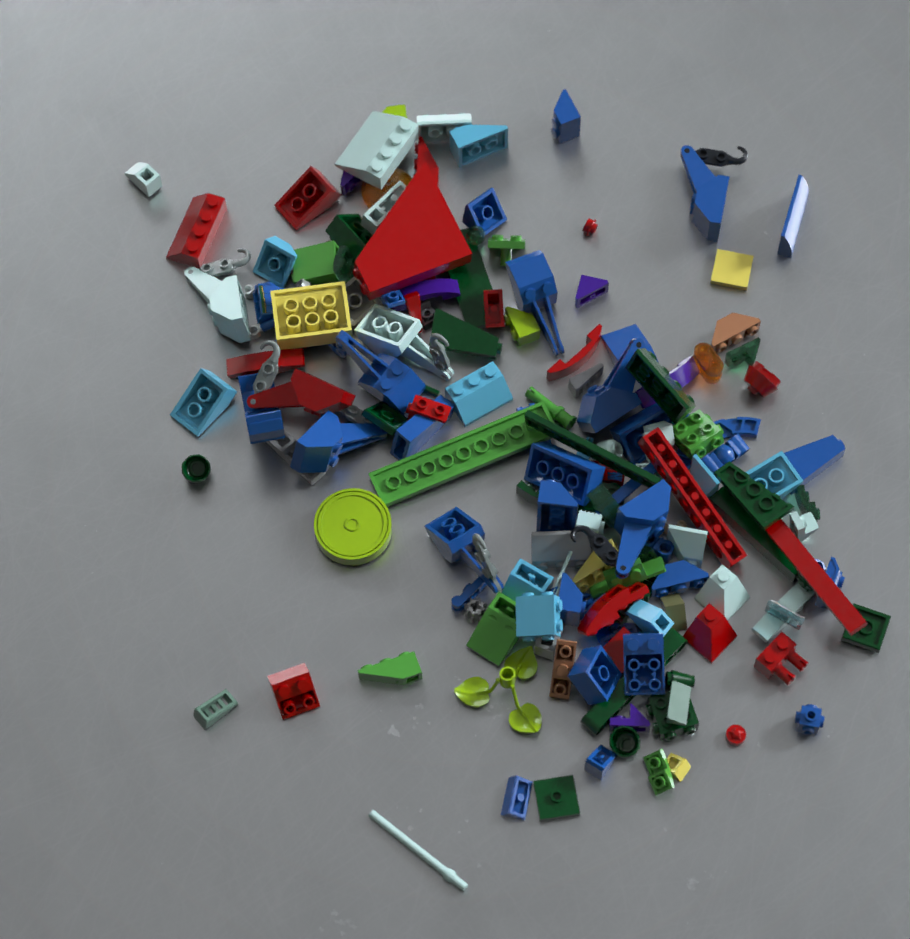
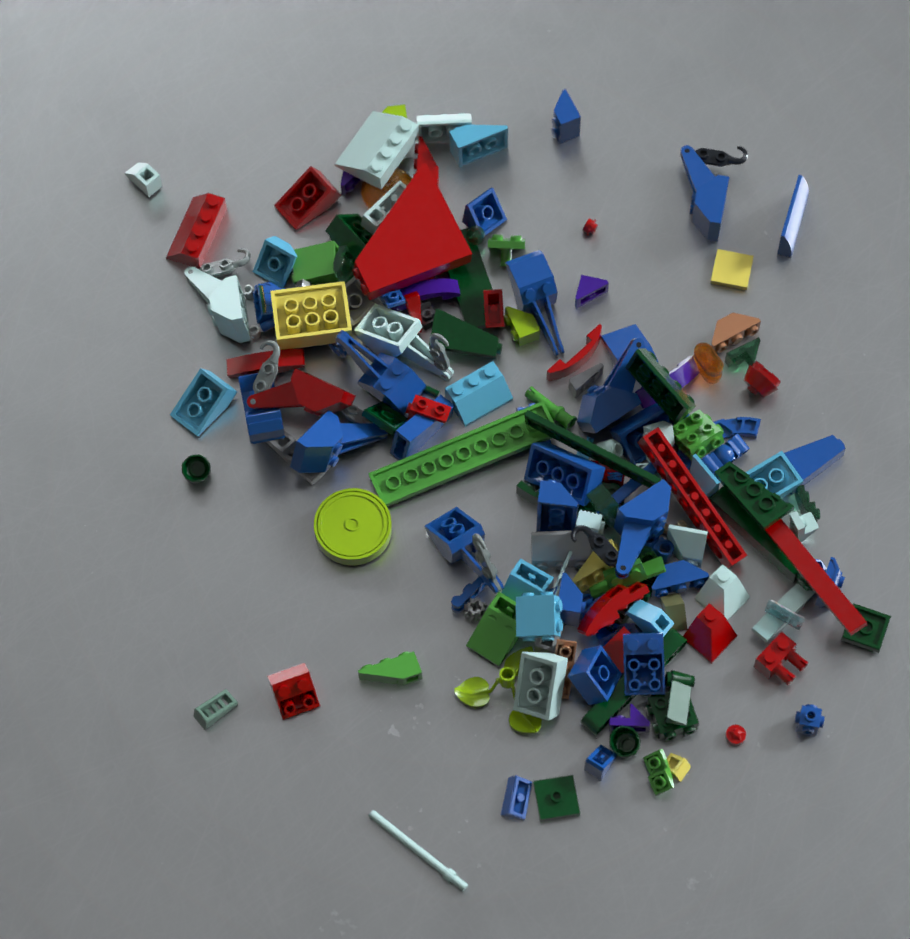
none -> light aqua slope [513,652,568,720]

